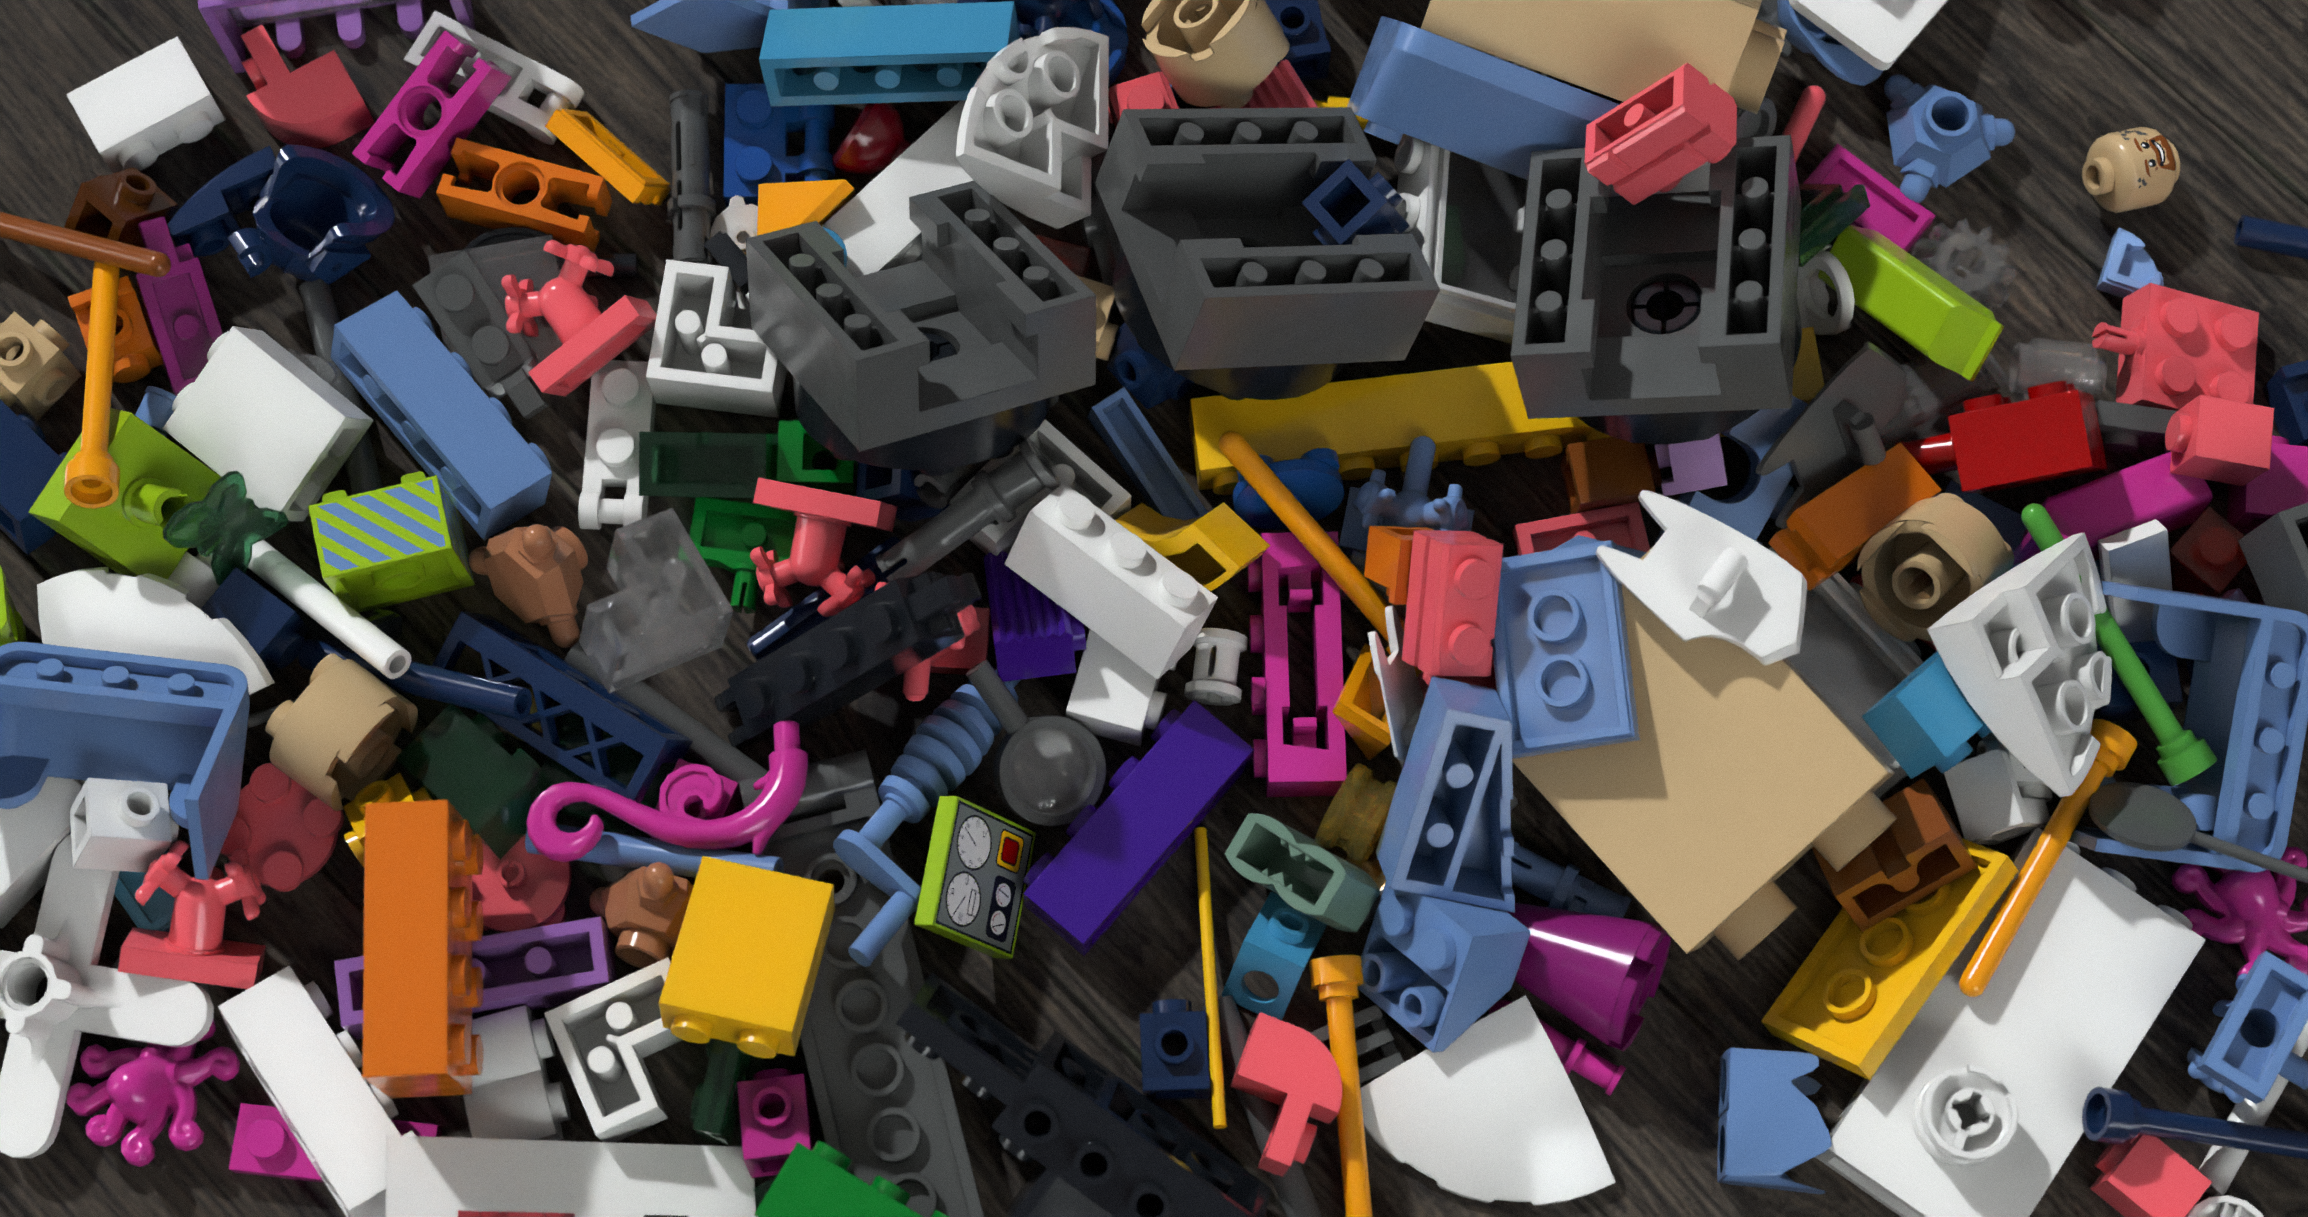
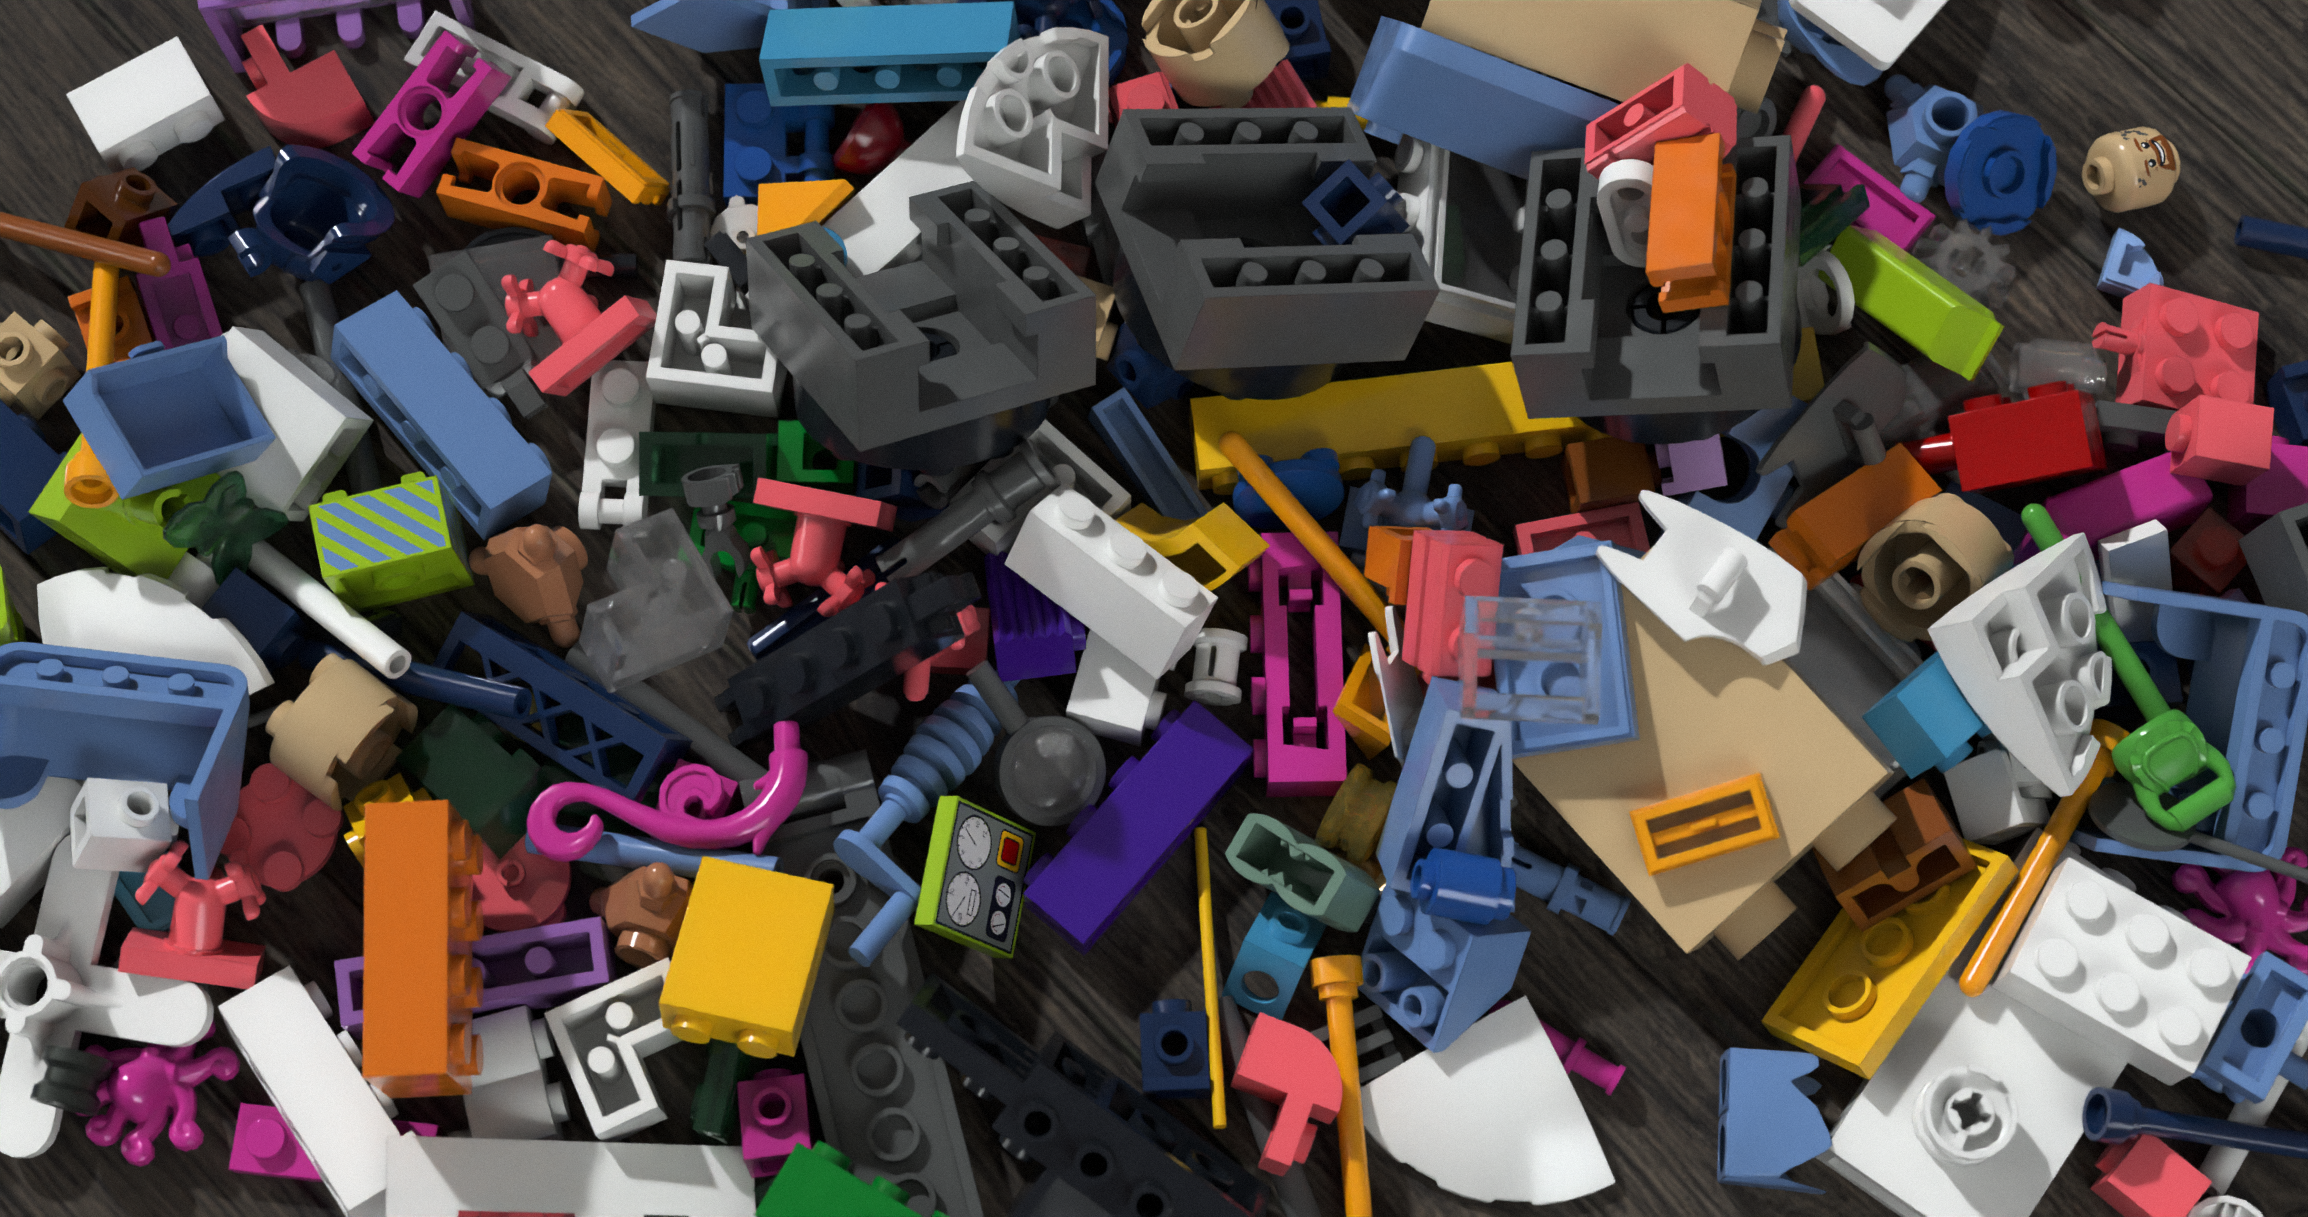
magenta cone [1507,903,1671,1052] -> none
none -> pearl dark grey wheel [30,1045,113,1116]
none -> medium blue container [63,335,276,500]
none -> dark grey piece [681,464,751,581]
none -> blue brick [1411,847,1516,925]
none -> clear tile [1458,596,1602,725]
none -> white plate [1597,159,1653,268]
none -> light orange tile [1629,773,1781,876]
none -> orange piece [1645,133,1737,313]
none -> blue tile [1944,110,2057,236]
none -> white brick [1991,857,2252,1086]
none -> bright green piece [2111,709,2237,832]

